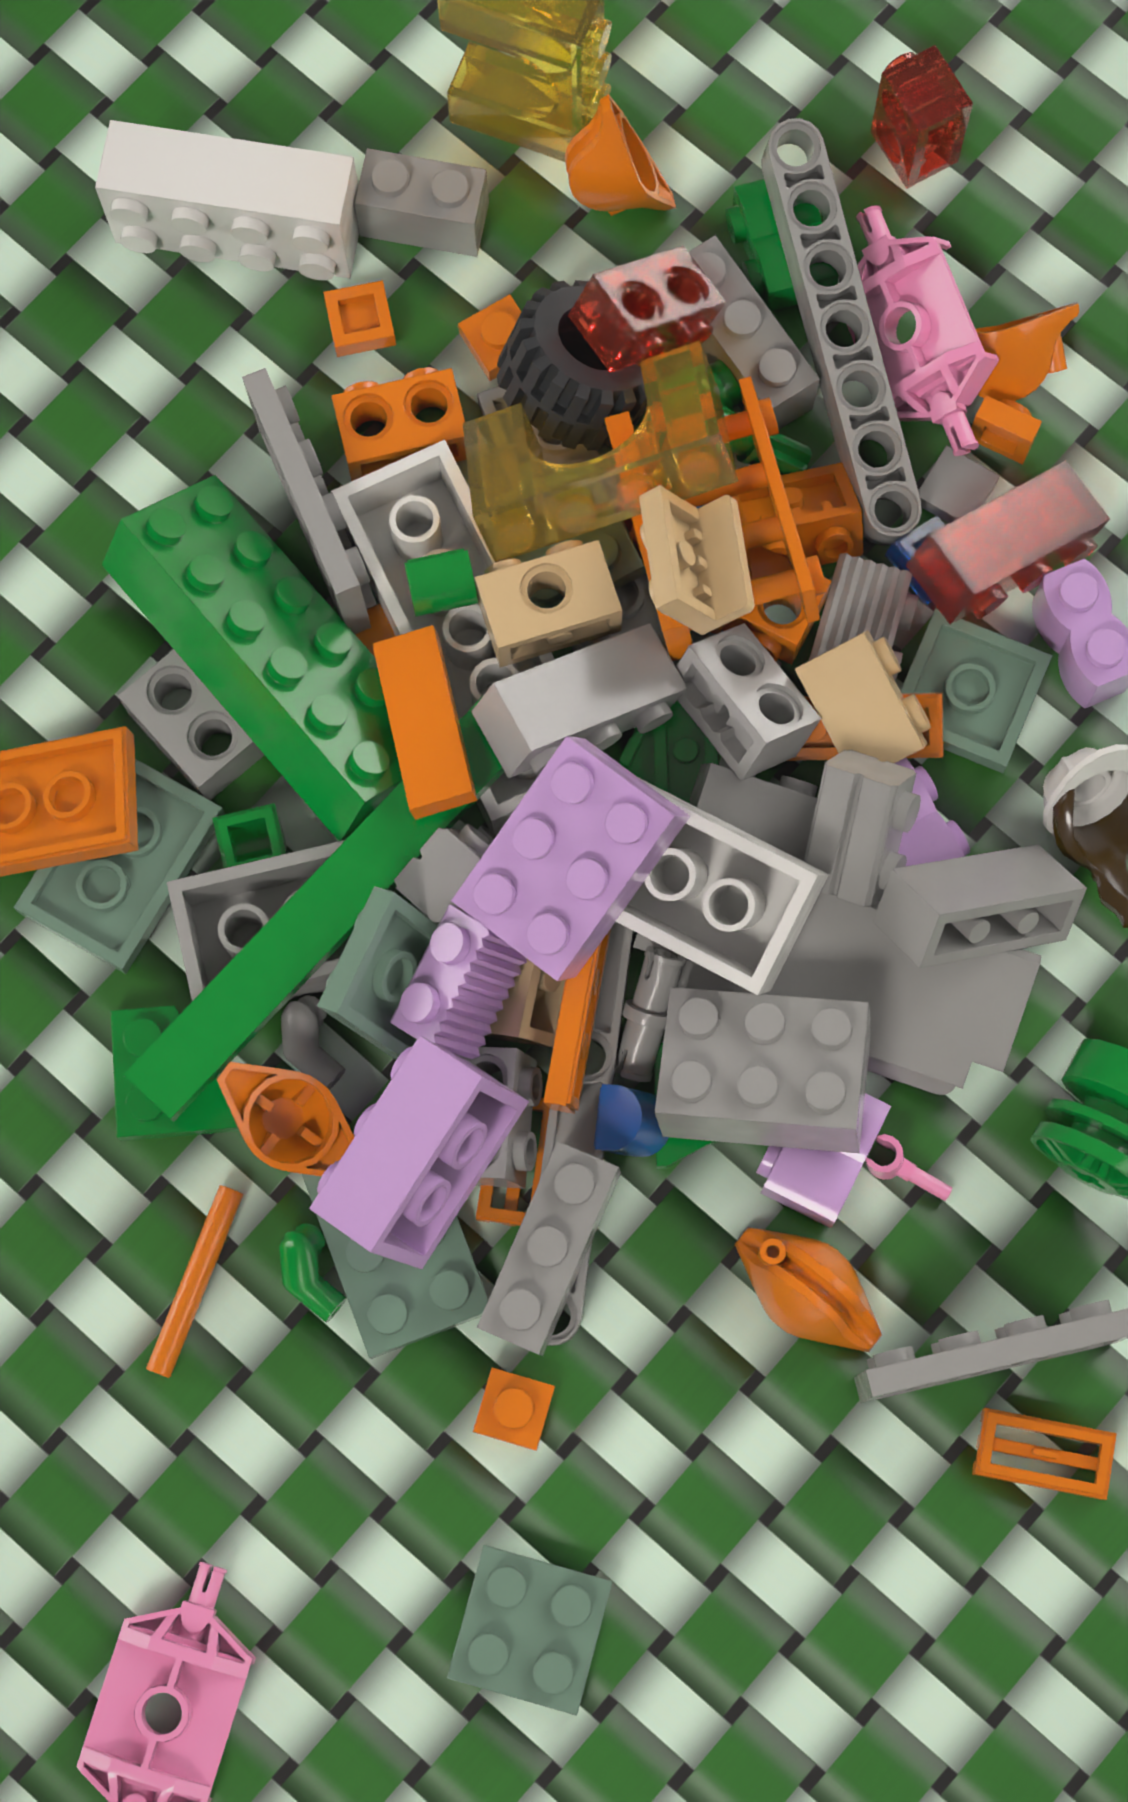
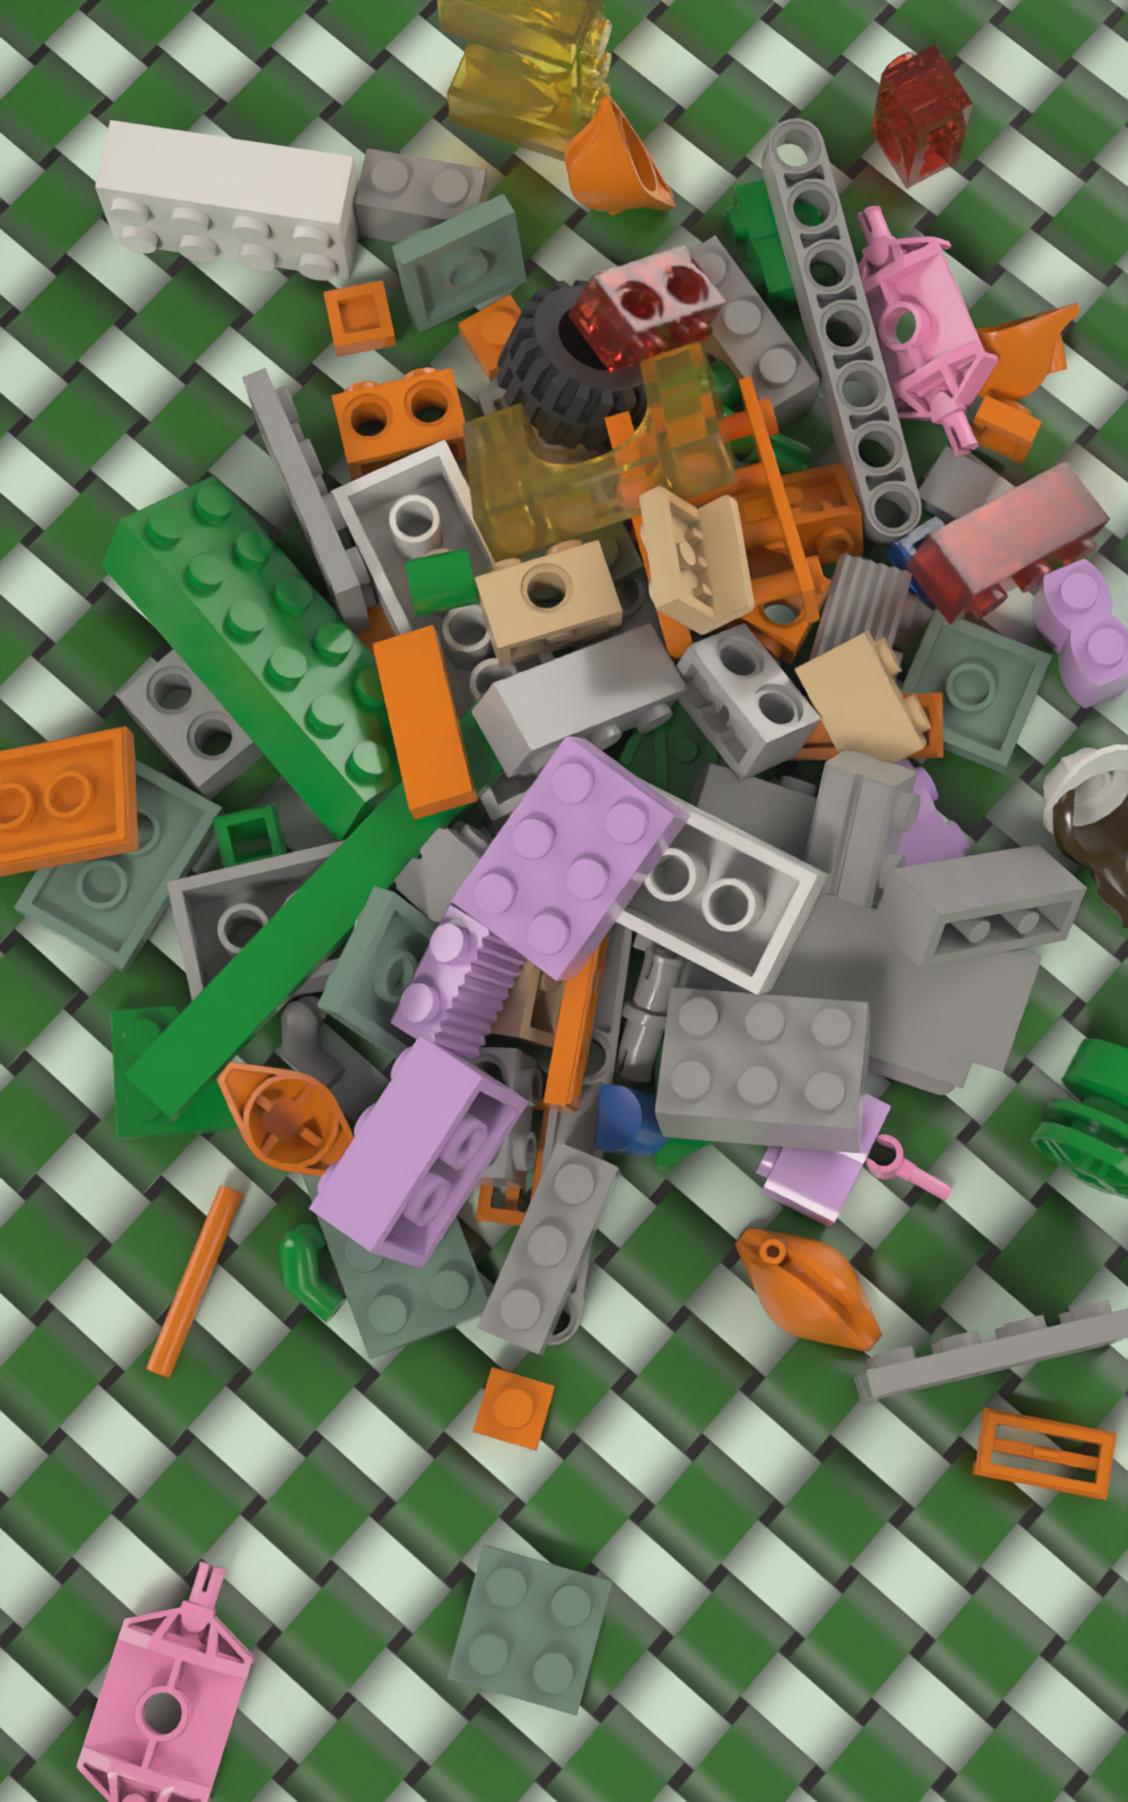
none -> sand green plate [392,193,527,333]

